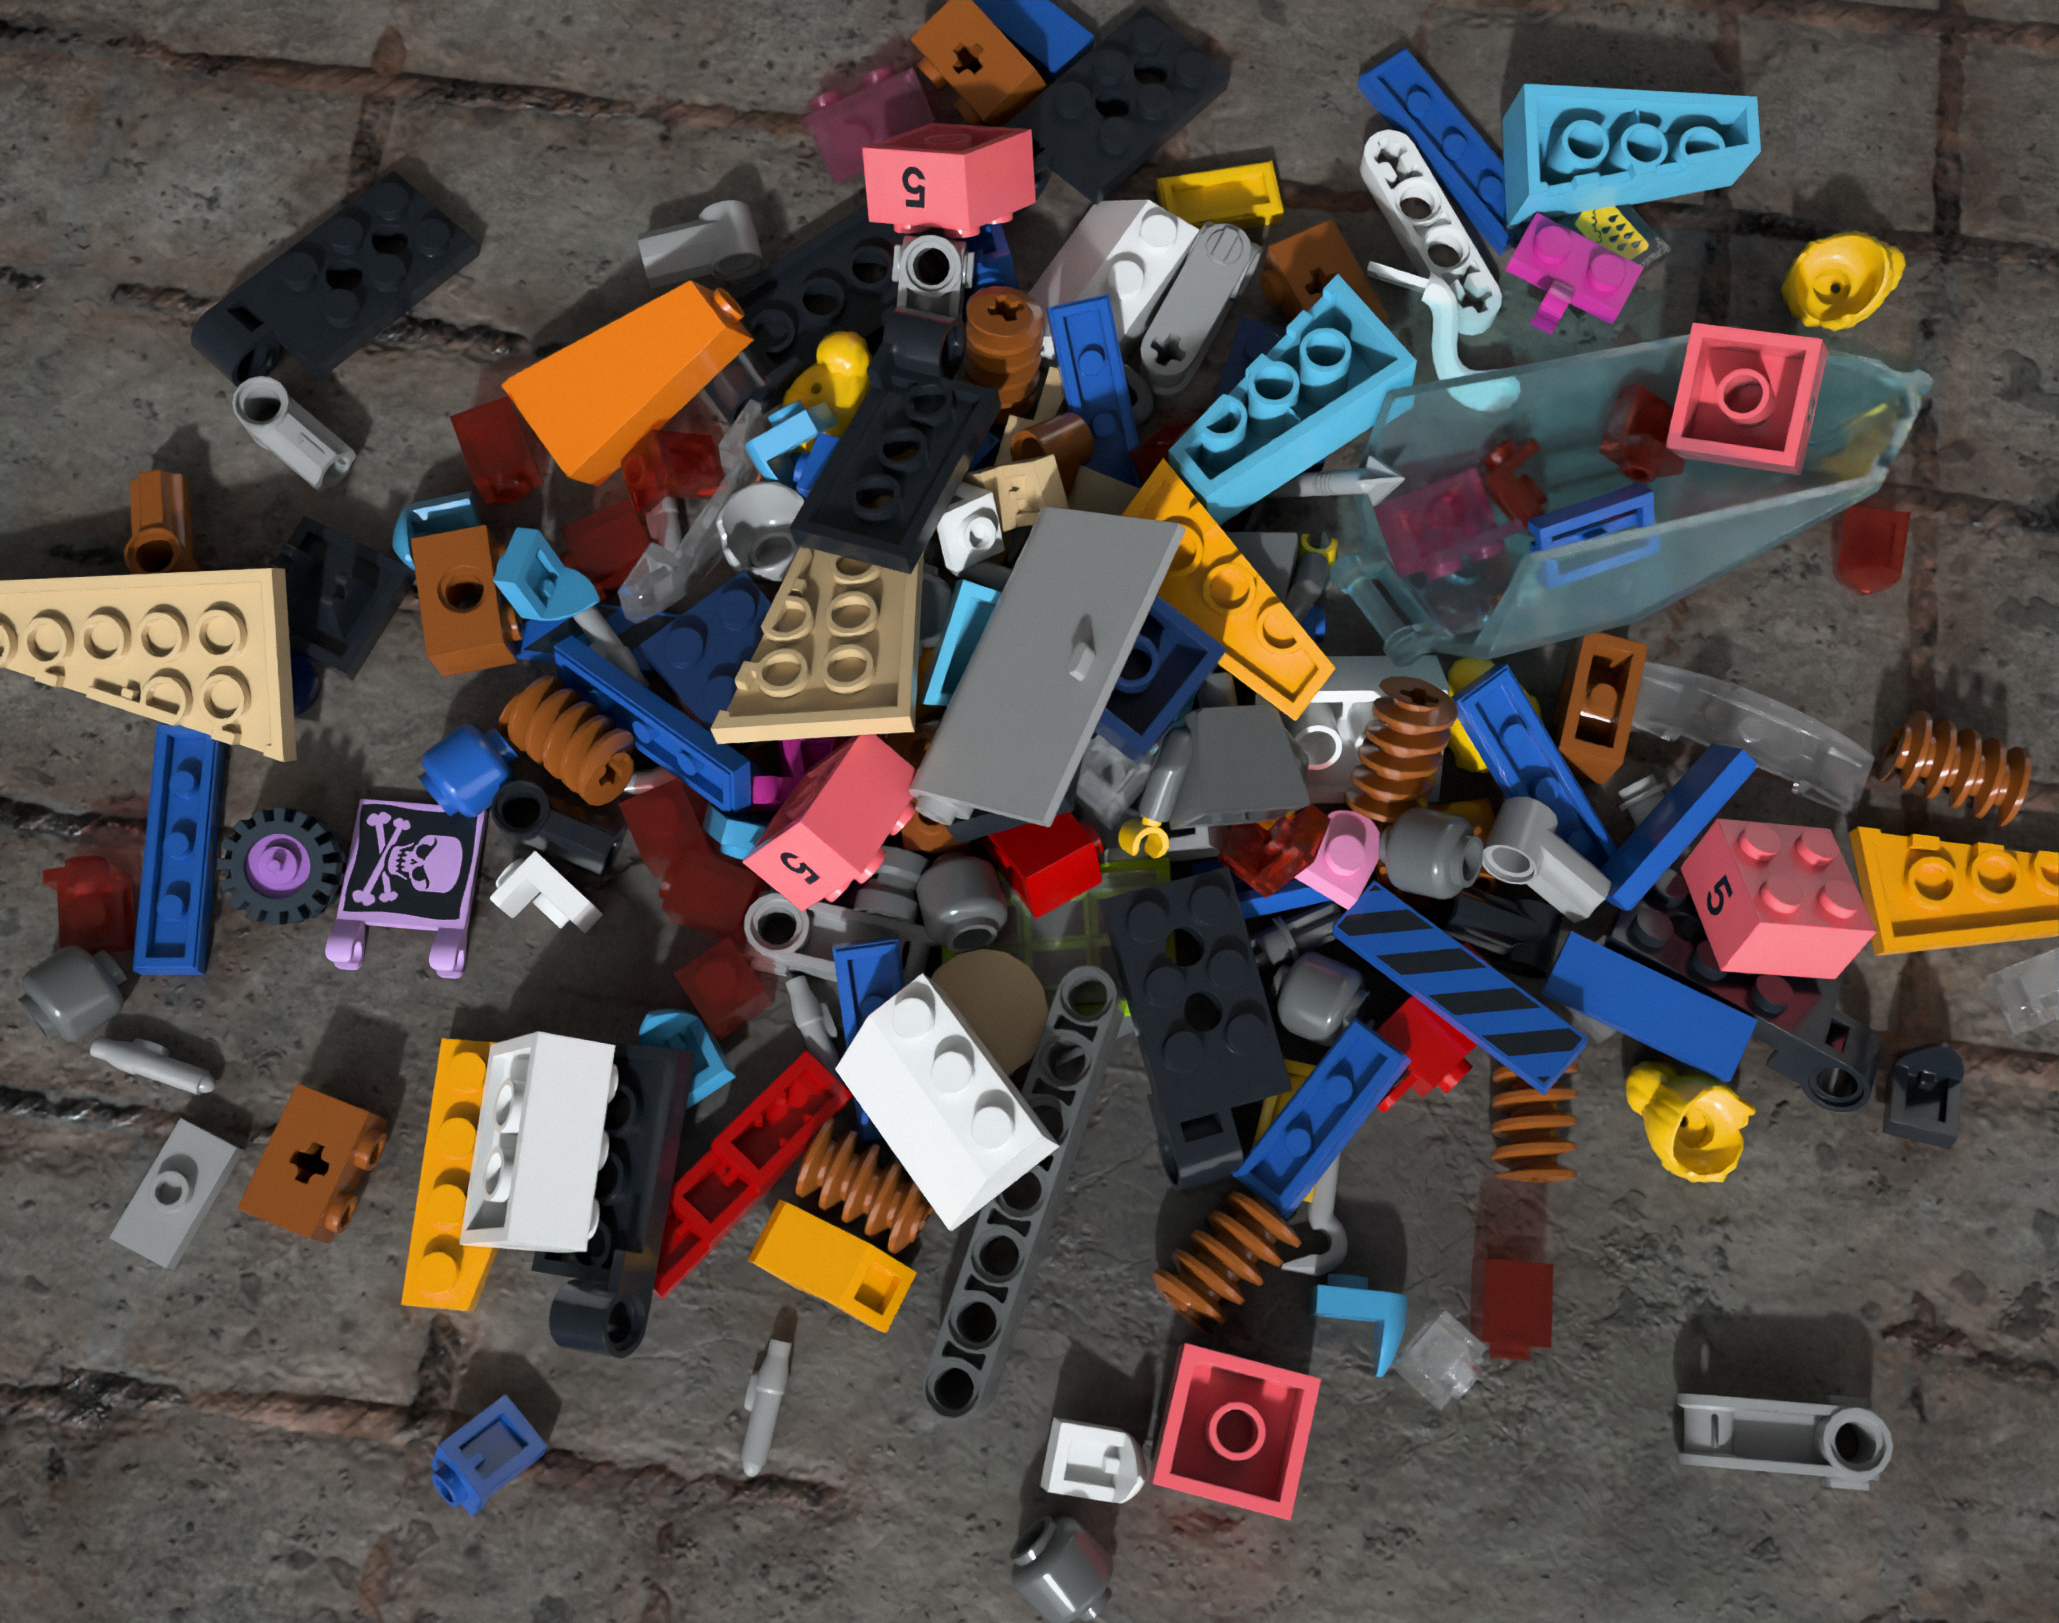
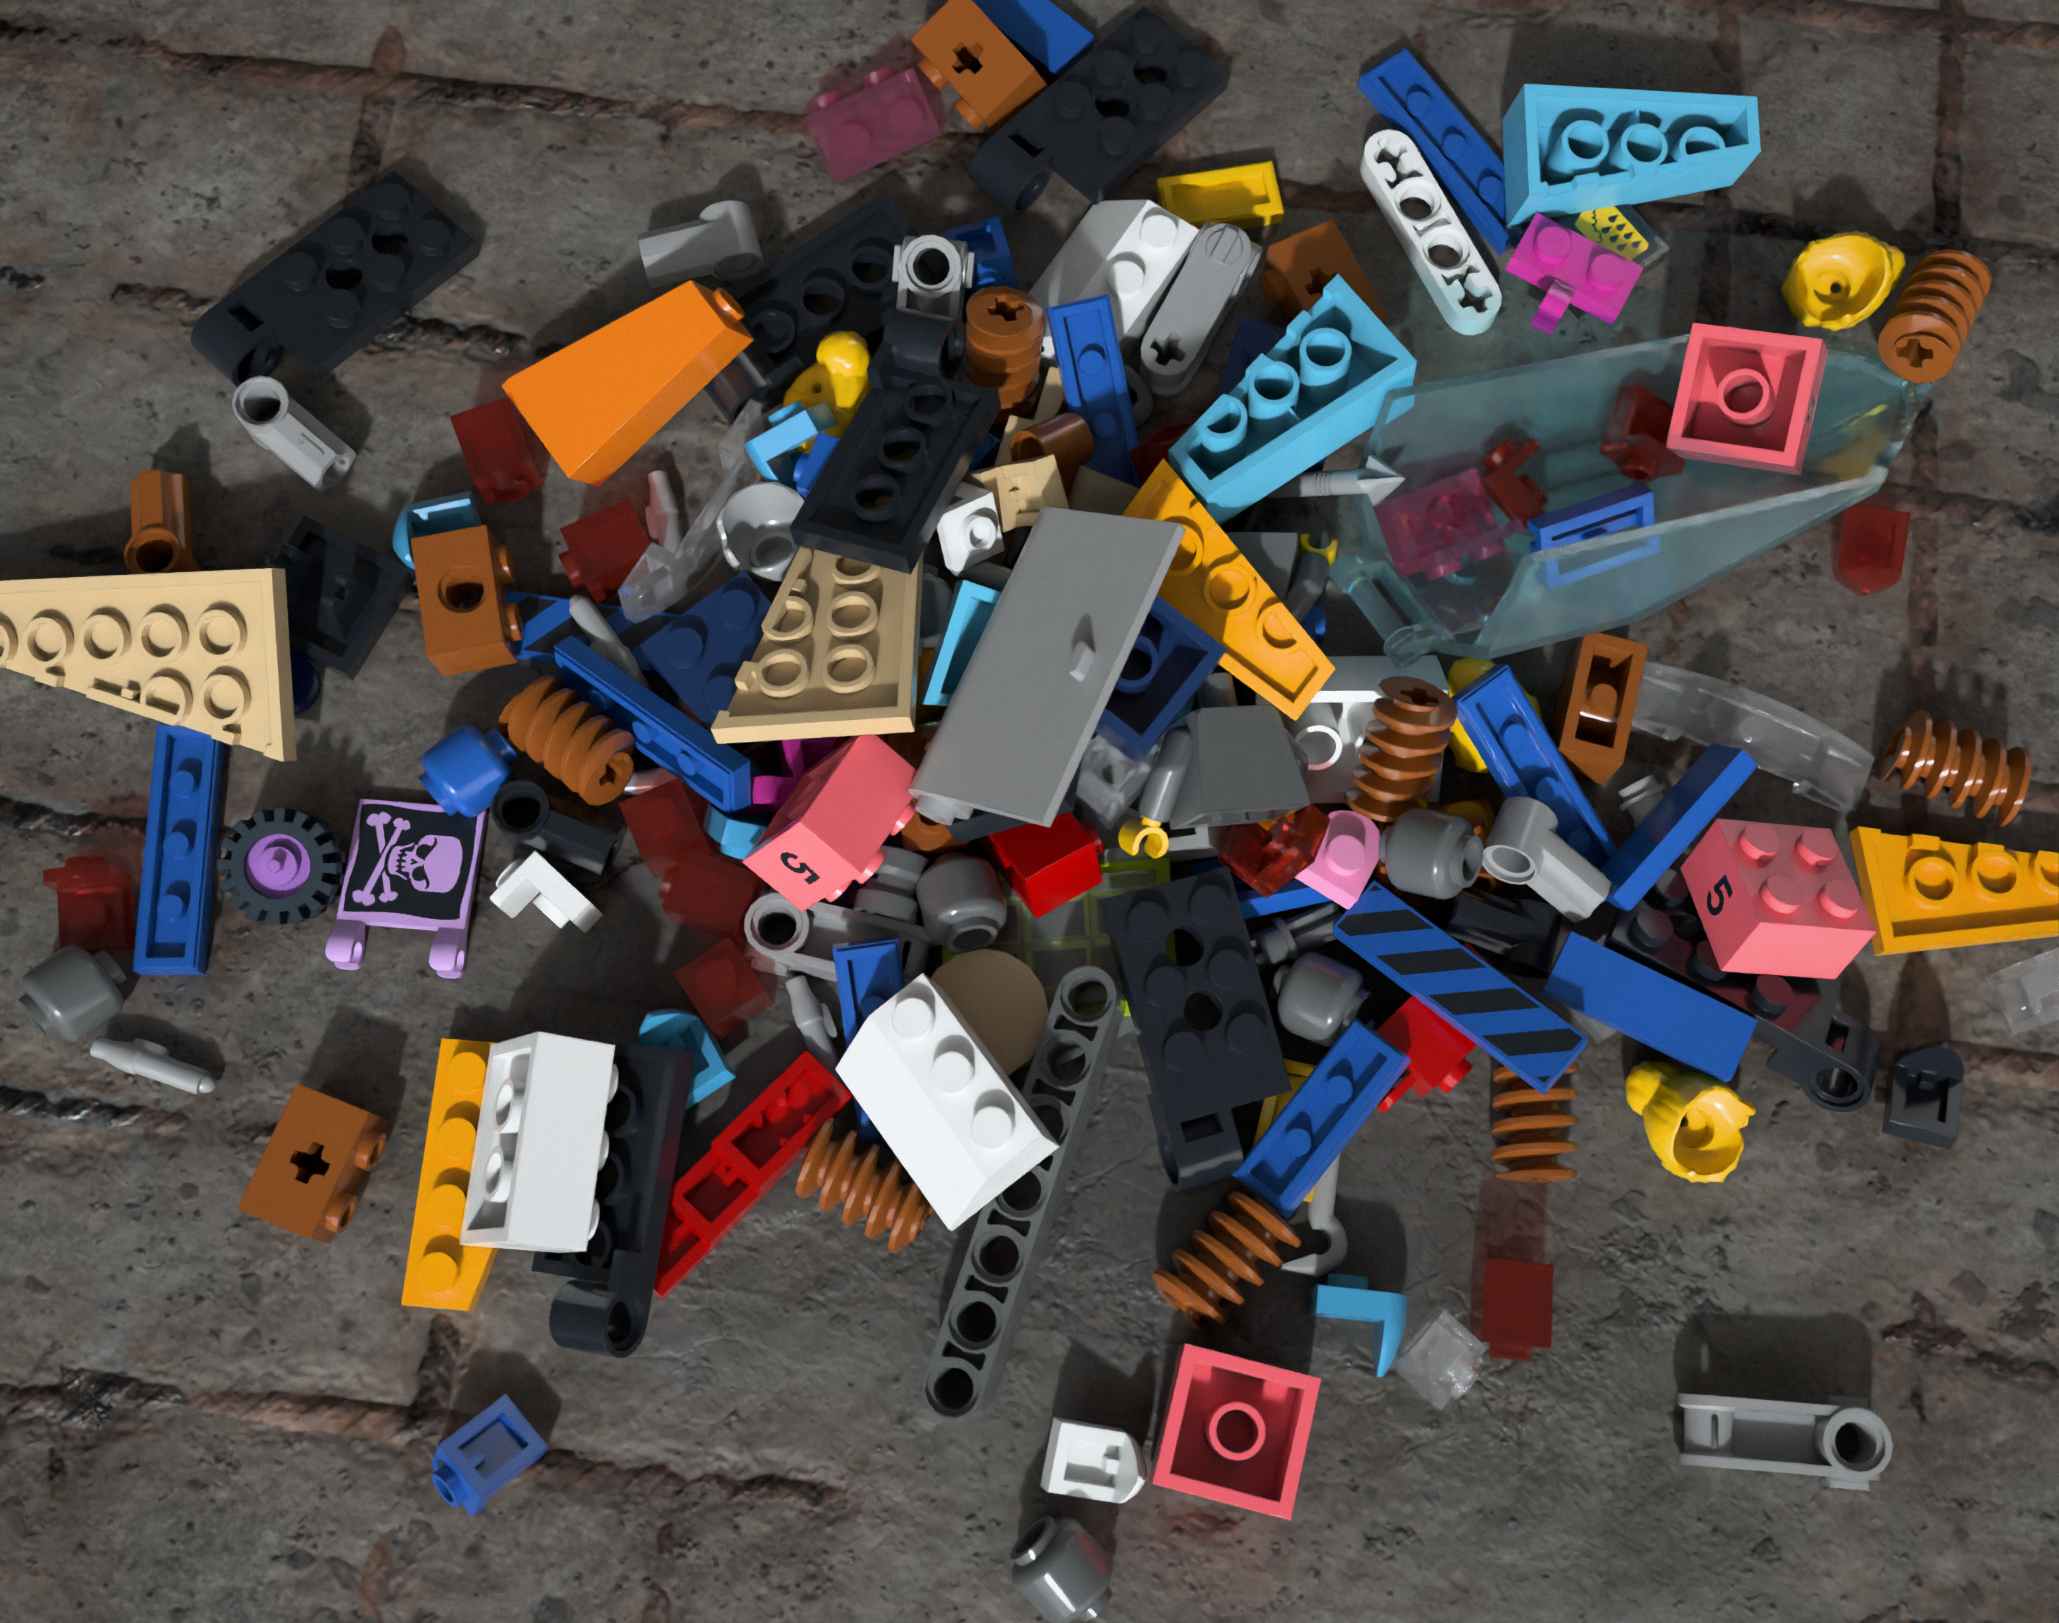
light grey plate [109,1118,244,1270] -> none
dark azure plate [493,527,600,621] -> none
clear red bracket [621,429,729,513] -> none
light grey piece [740,1339,792,1477] -> none
light orange slope [747,1200,917,1333] -> none
coral brick [862,123,1036,238] -> none
white piece [1367,261,1517,408] -> none
none -> dark orange piece [1877,249,1992,383]

